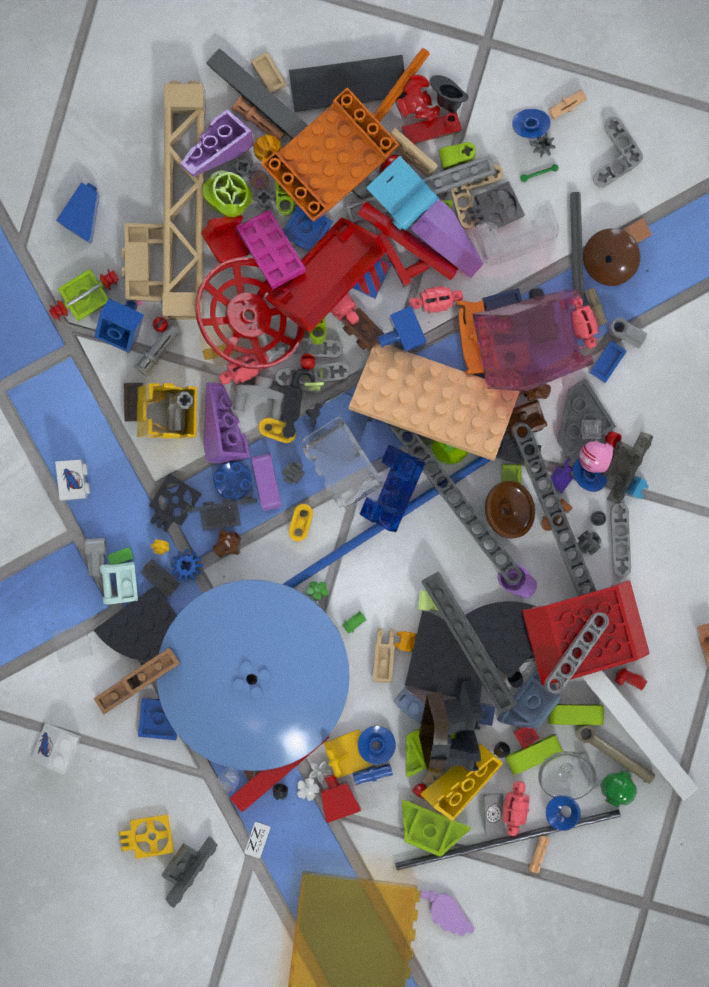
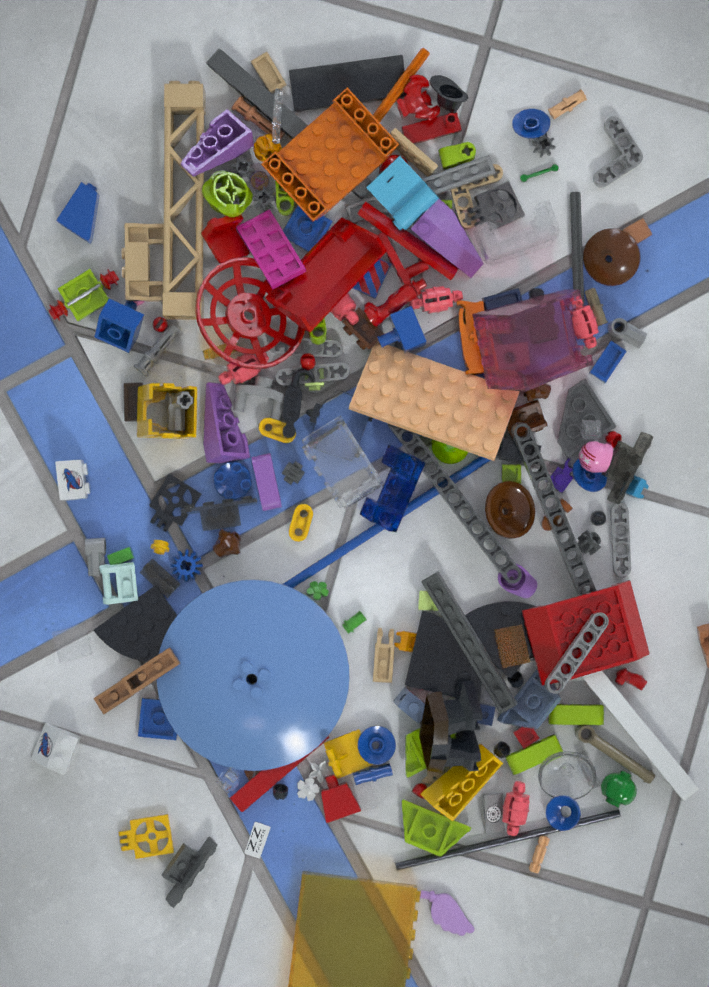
none -> clear tile [272,88,283,144]
none -> red piece [364,278,427,327]
none -> clear orange plate [494,624,530,669]

